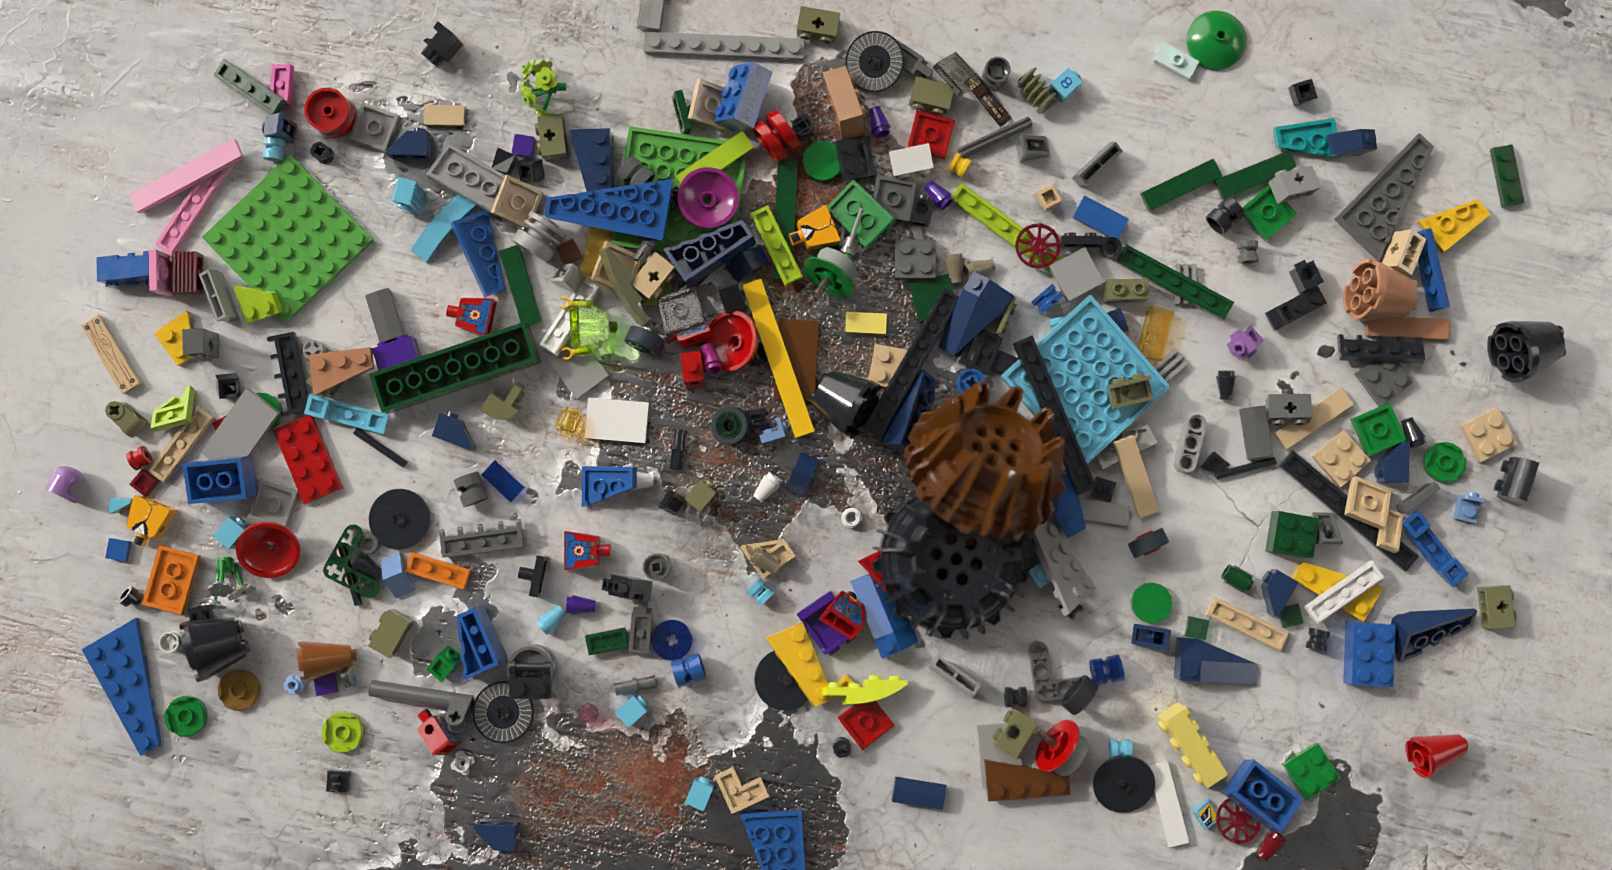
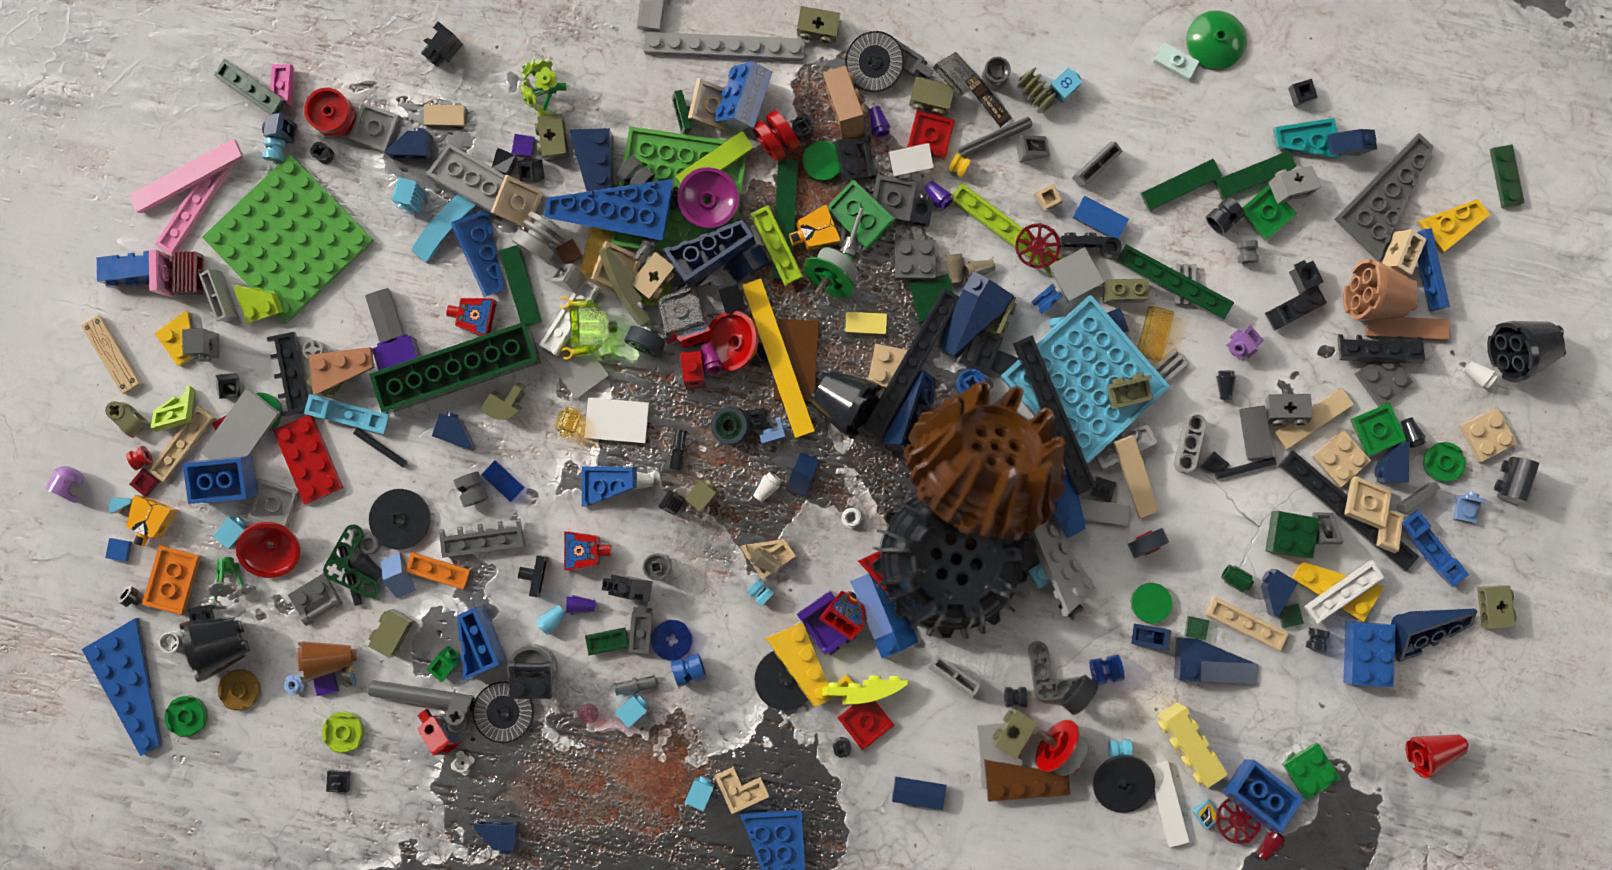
none -> dark grey plate [288,573,342,626]
none -> white cone [1464,360,1498,388]

